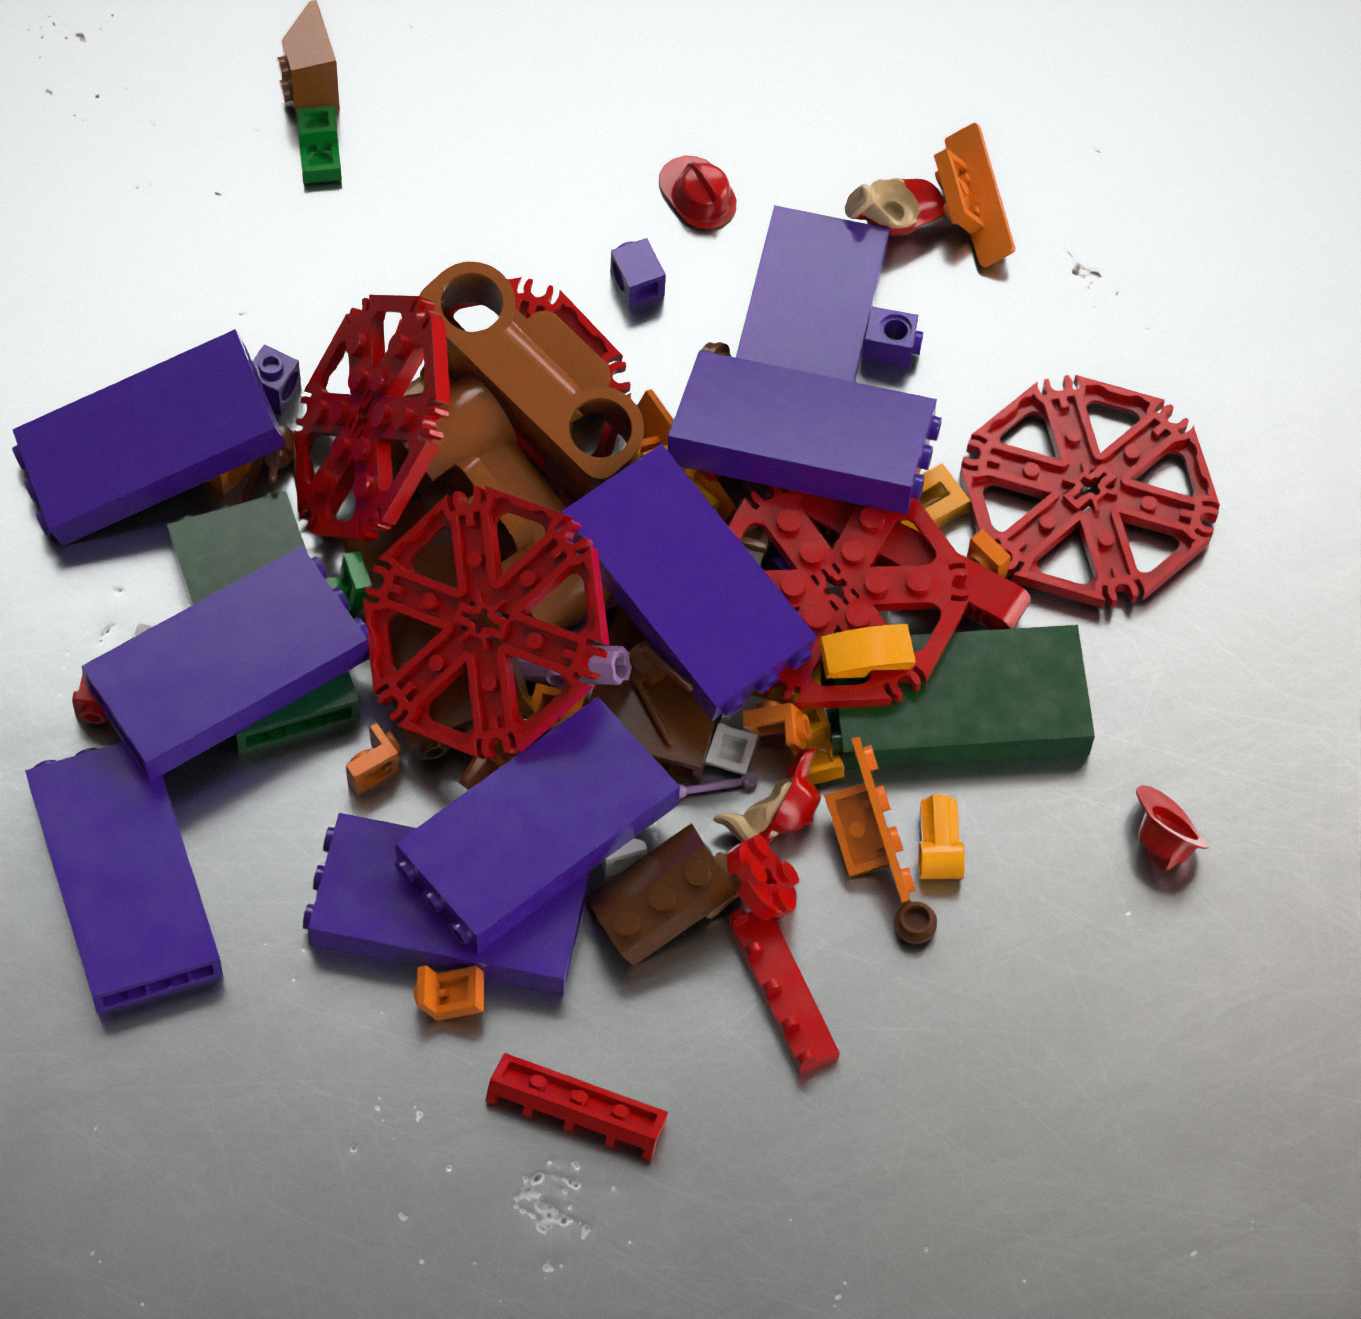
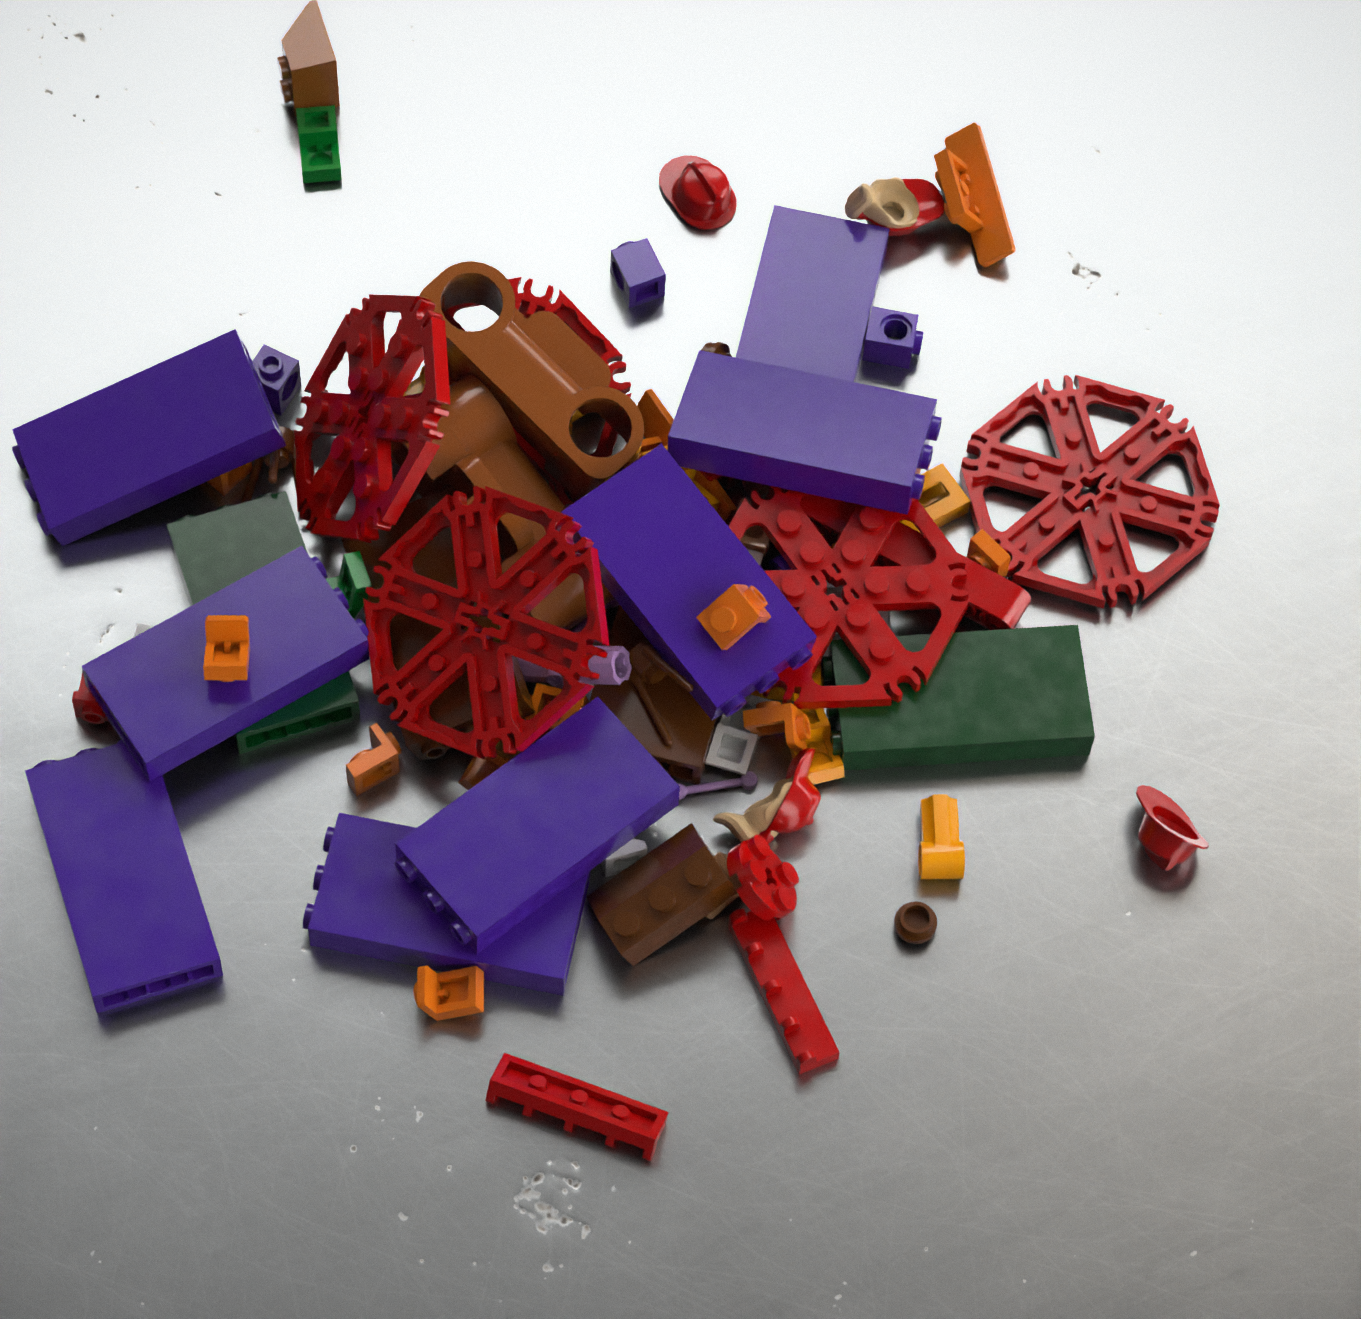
light orange slope [818,624,916,678] -> none
orange bracket [824,737,916,905] -> none
none -> orange bracket [203,615,250,682]
none -> orange bracket [696,584,771,650]

